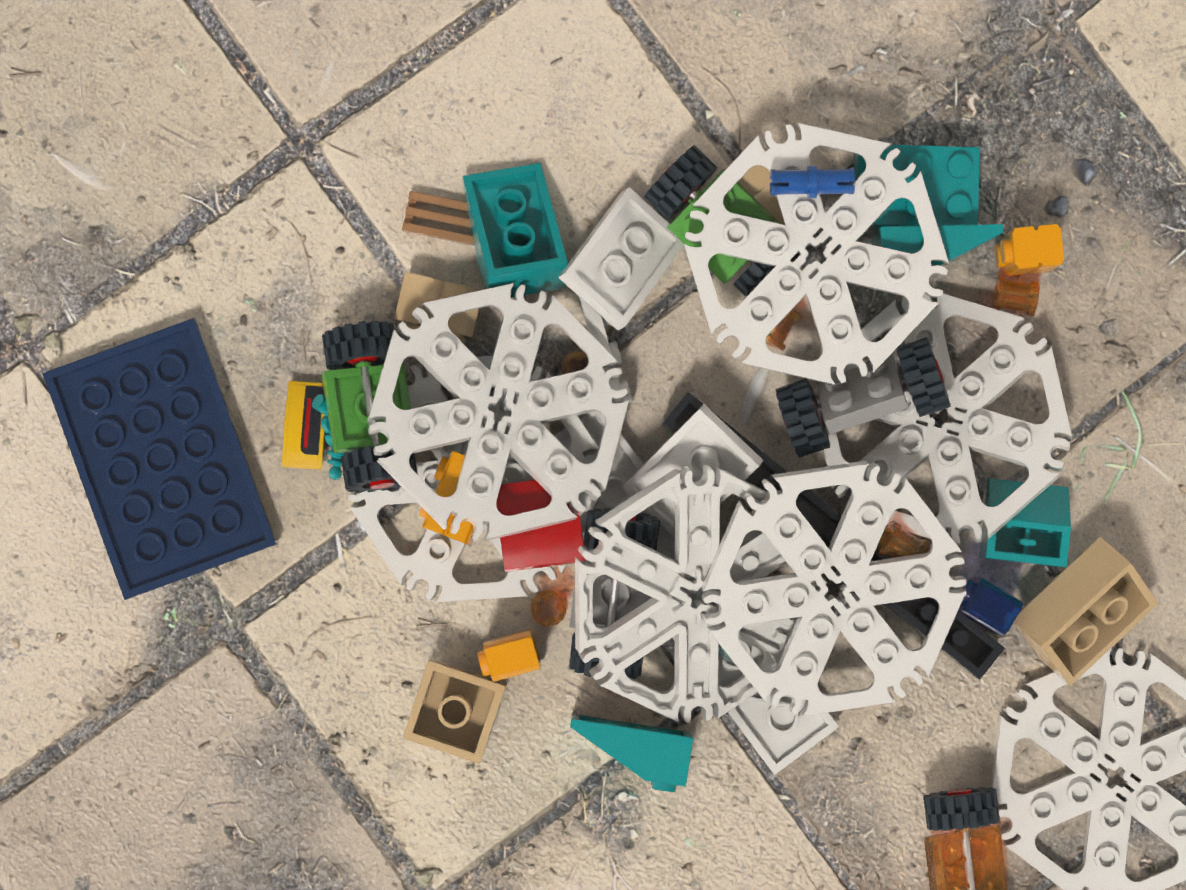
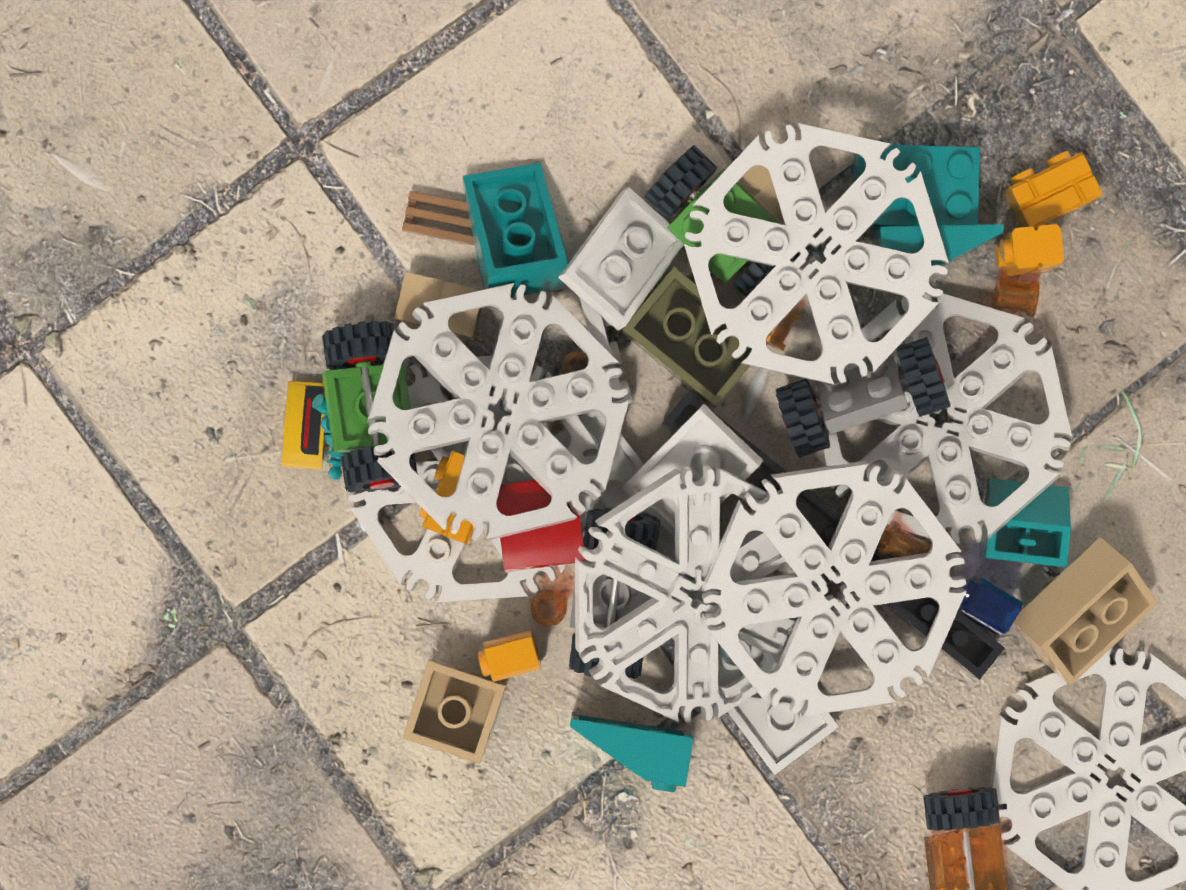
dark blue plate [42,318,277,600] -> none
blue pin [770,165,855,198] -> none
none -> olive brick [622,267,768,409]
none -> light orange brick [1005,150,1103,229]

